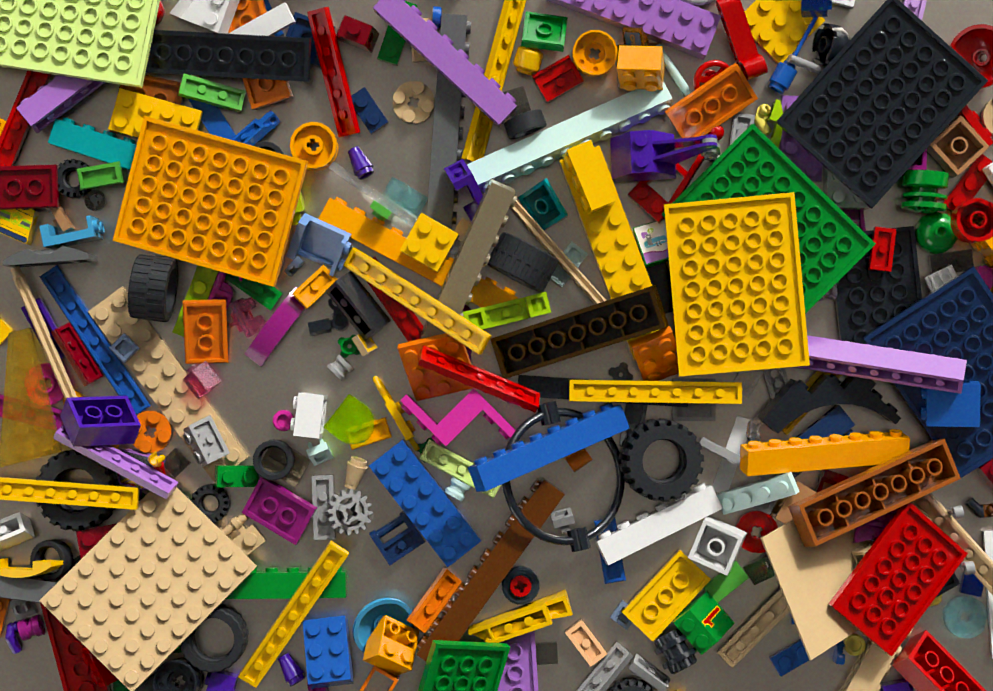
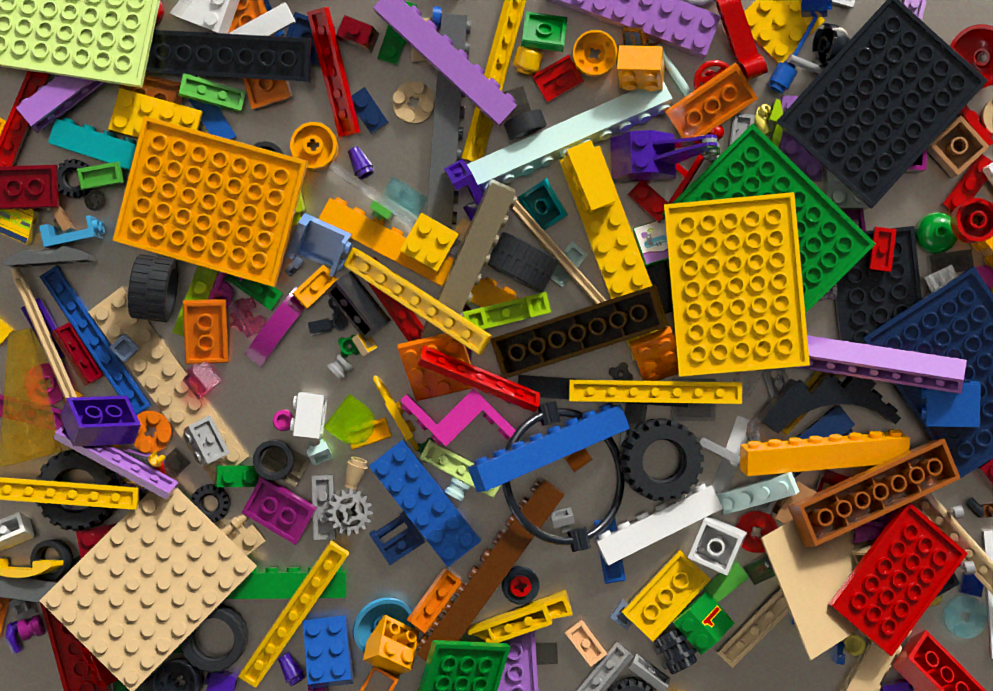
blue hinge [231,110,280,146] -> none
blue plate [769,639,809,677] -> none
green wheel [901,170,949,213] -> none

